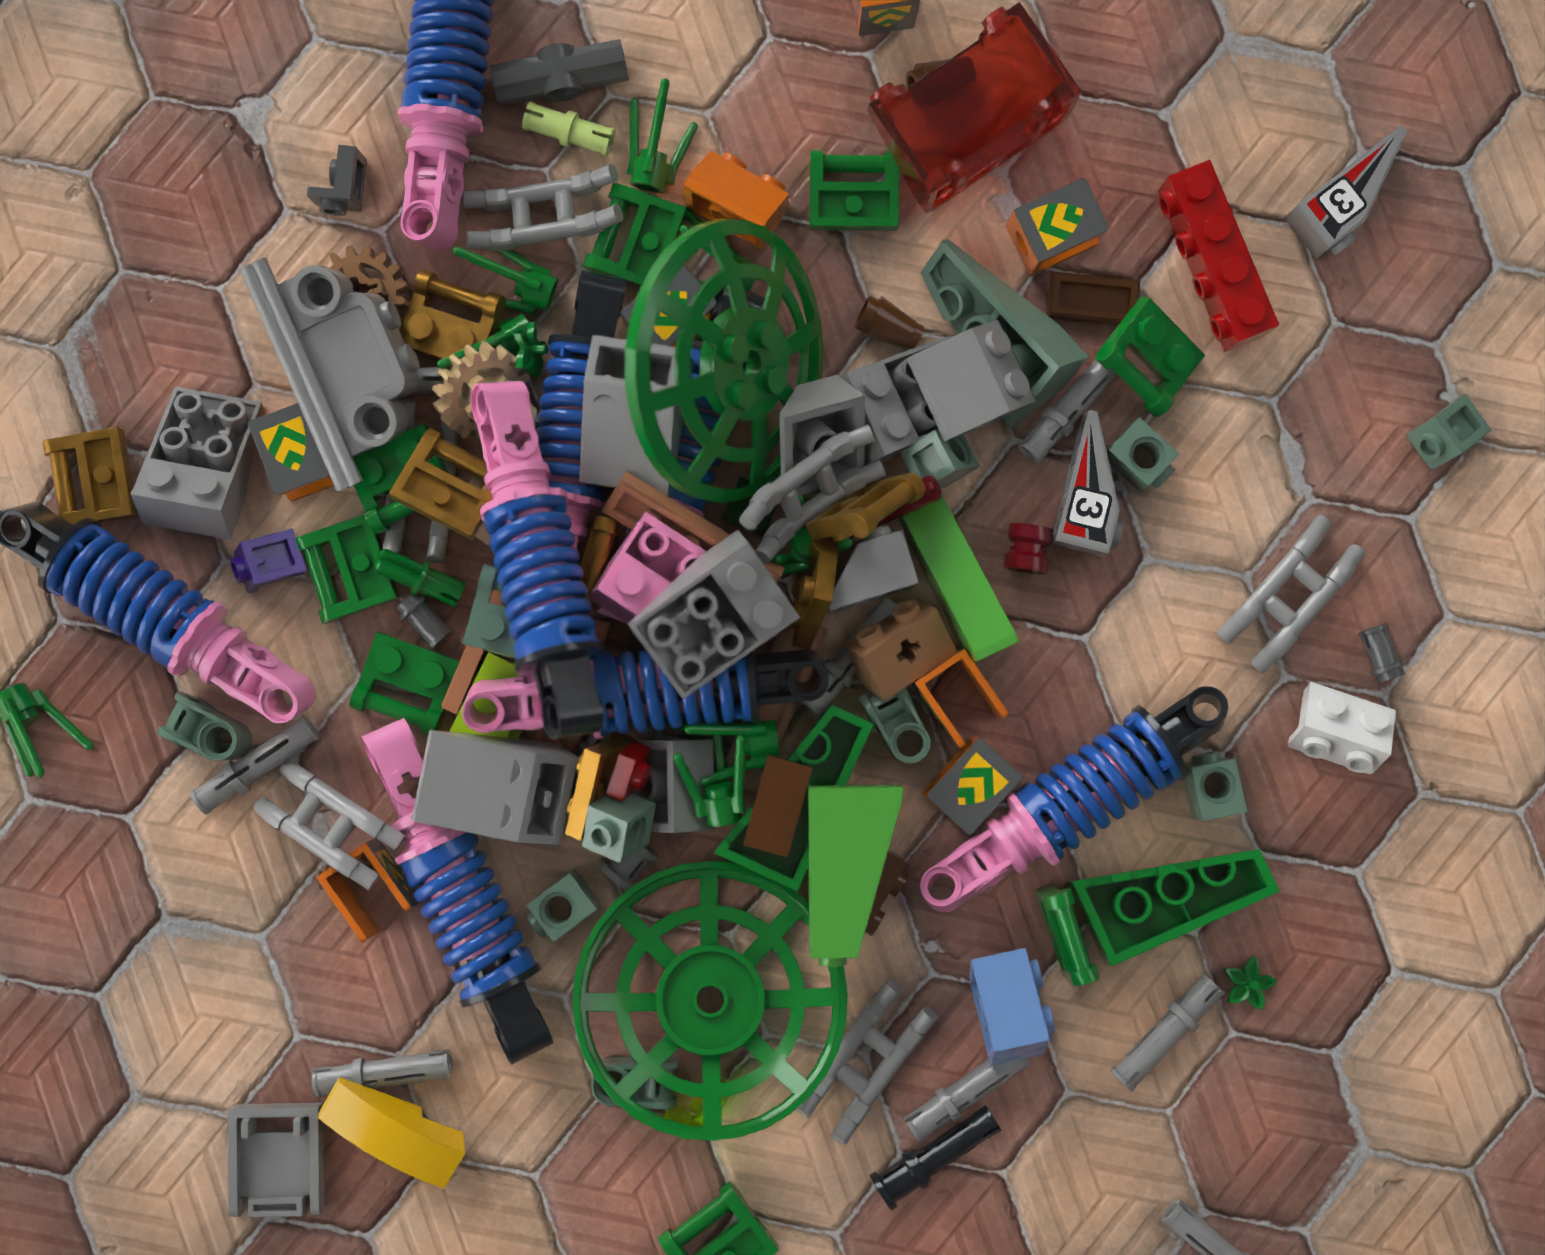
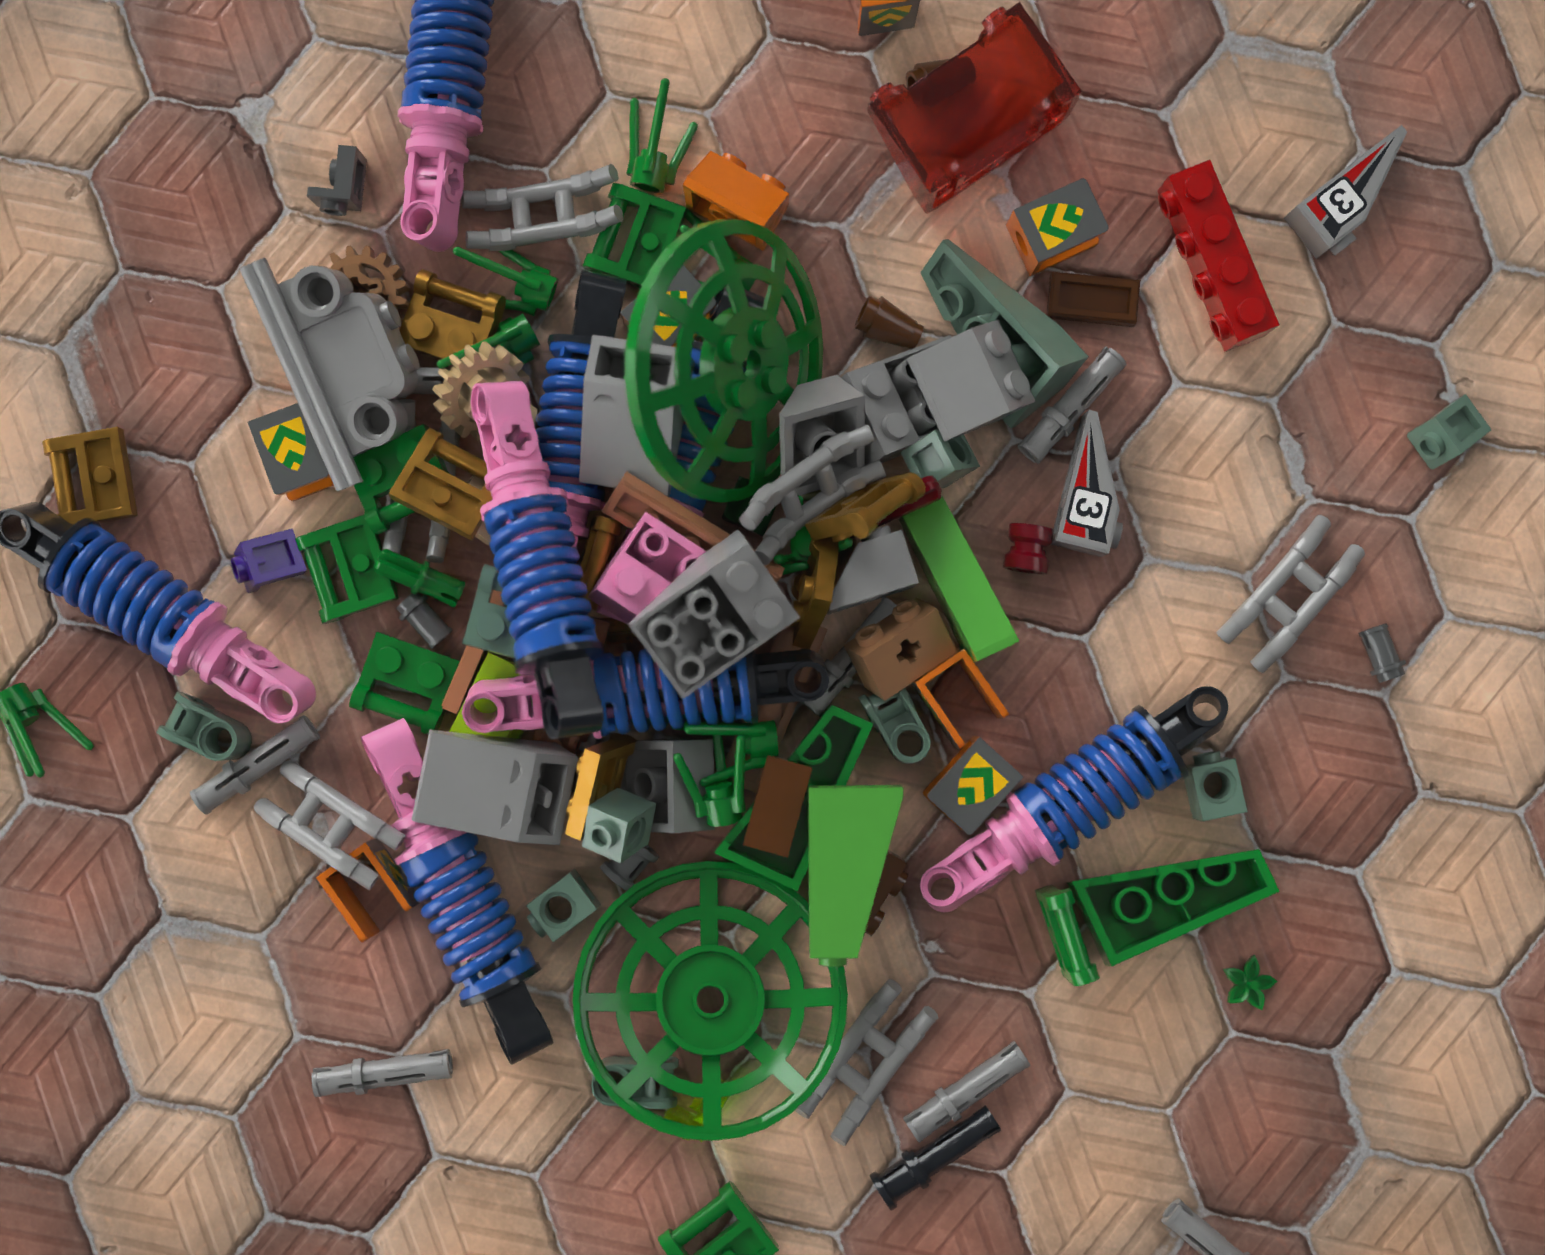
light grey slope [131,386,263,540] -> none
light grey container [228,1102,325,1217] -> none
yellow slope [318,1077,465,1189] -> none
dark grey piece [490,39,629,106] -> none
green plant [513,322,549,377] -> none
yellowish green pin [522,101,615,156] -> none
red plate [606,741,651,801] -> none
green plate [809,150,899,231] -> none
medium blue brick [969,948,1055,1066] -> none
green plate [1096,297,1206,417] -> none
sand green brick [1106,417,1179,492] -> none
light grey pin [1110,973,1225,1091] -> none
white bracket [1288,682,1396,774] -> none

